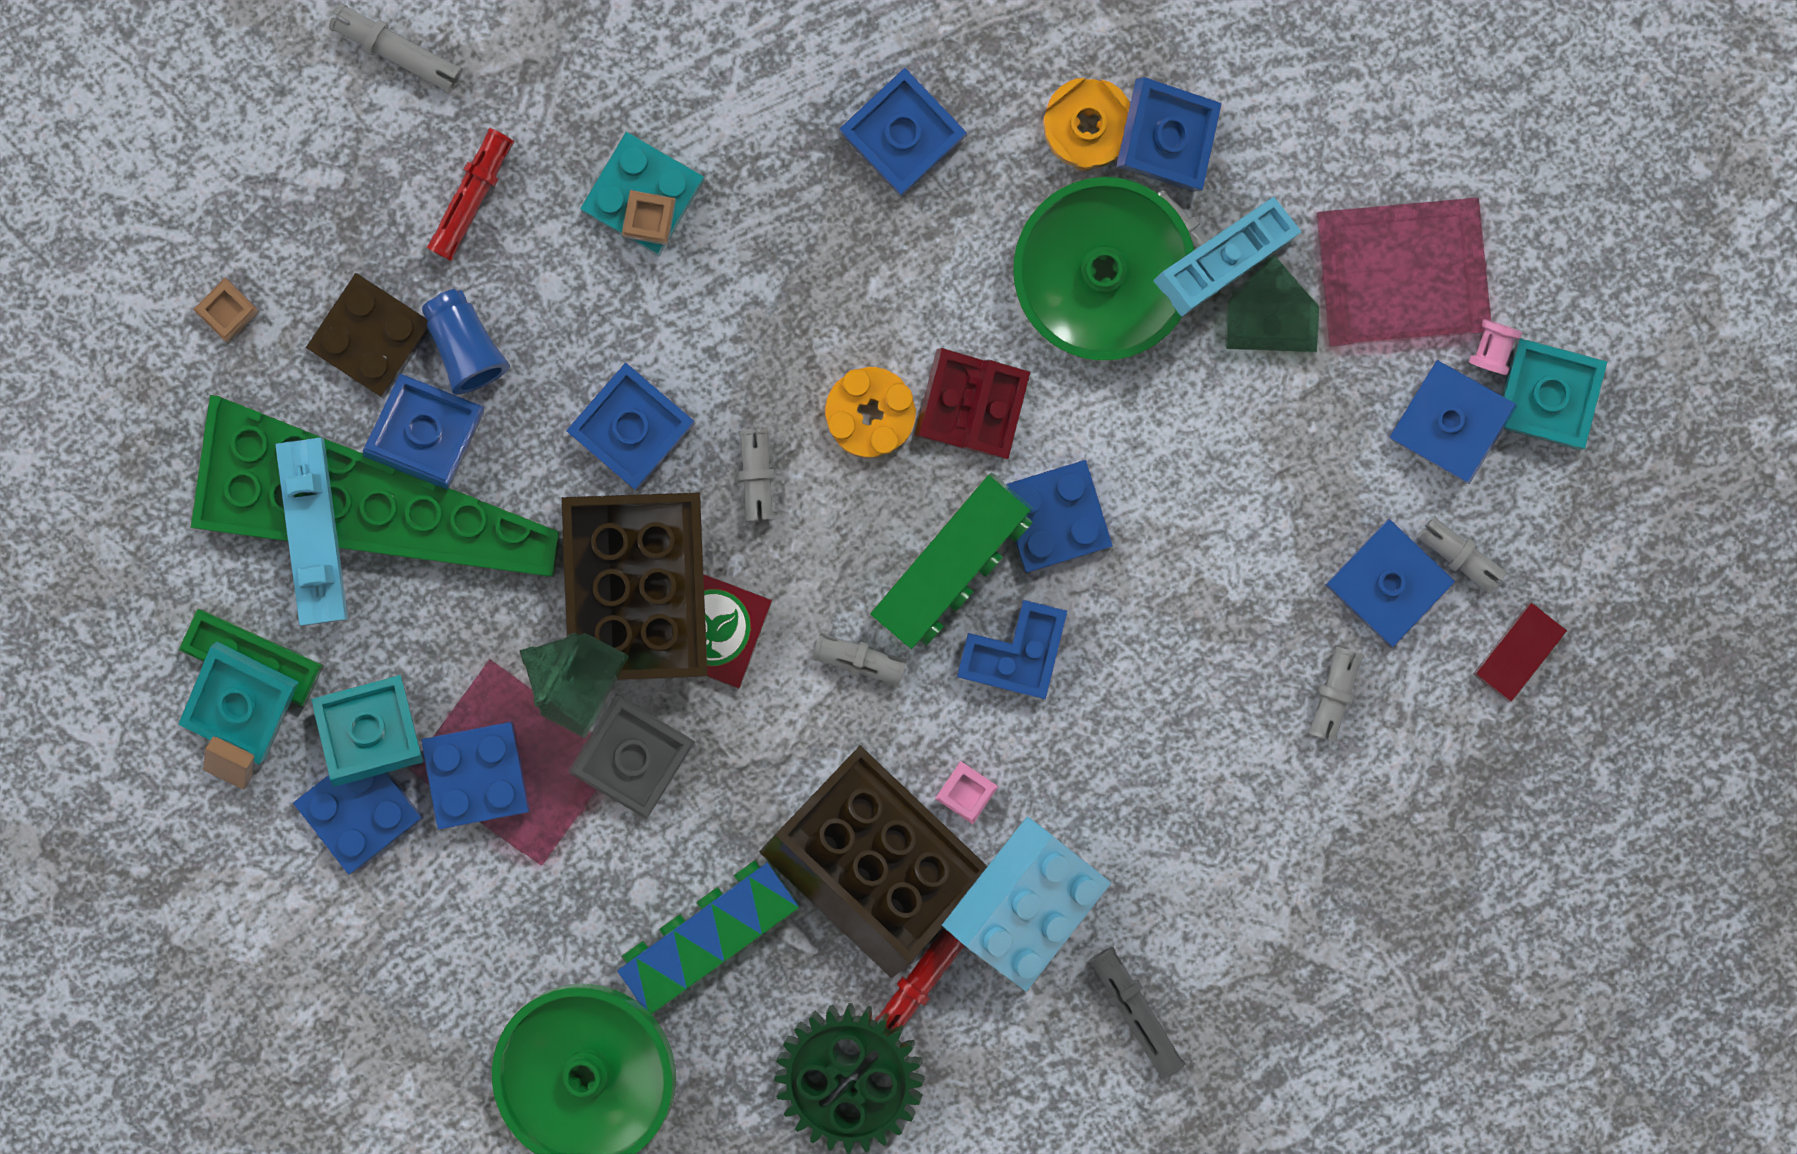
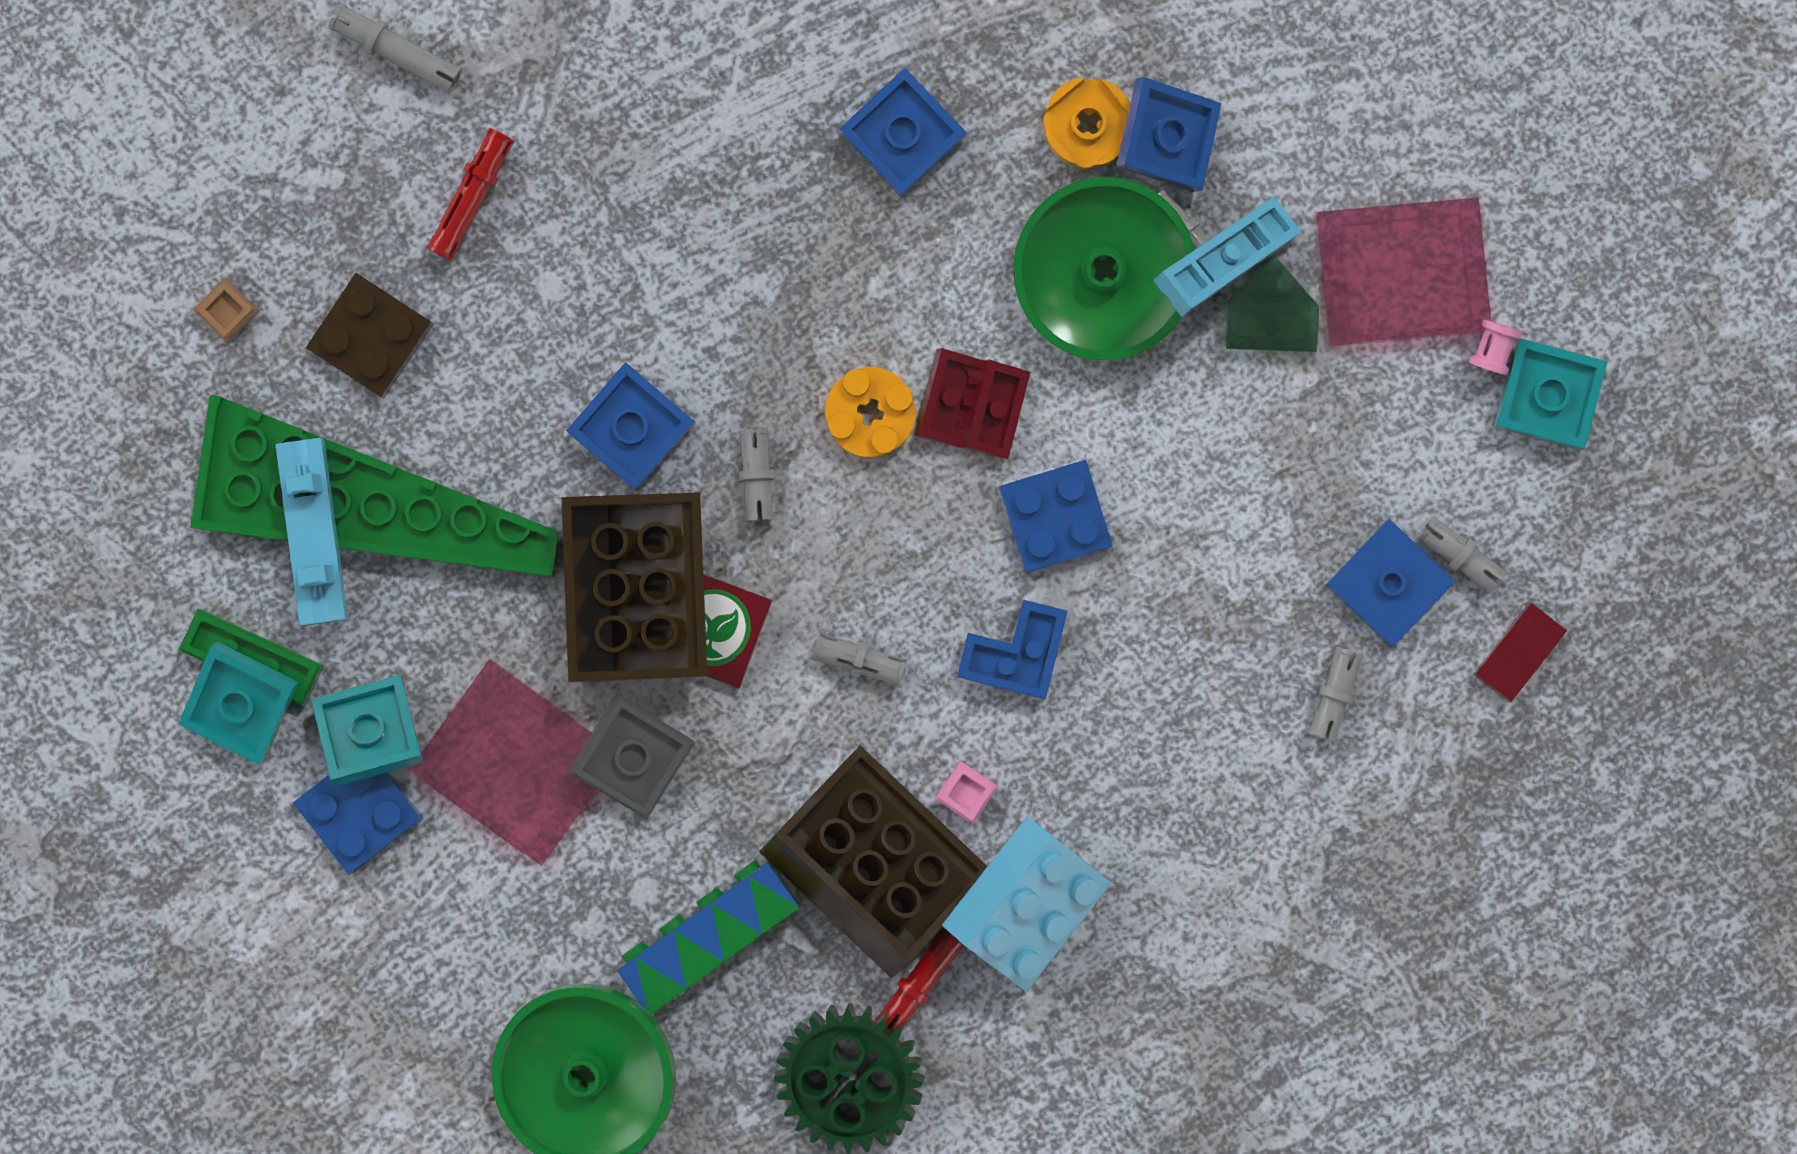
medium nougat tile [203,736,254,790] -> none
blue plate [363,374,484,490] -> none
blue plate [421,722,530,829] -> none
blue plant [422,289,510,395] -> none
clear green slope [519,632,629,738] -> none
teal plate [580,131,705,256] -> none
medium nougat tile [622,190,676,245] -> none
green brick [870,473,1033,650] -> none
dark grey pin [1088,946,1186,1079] -> none
blue plate [1389,360,1517,484] -> none

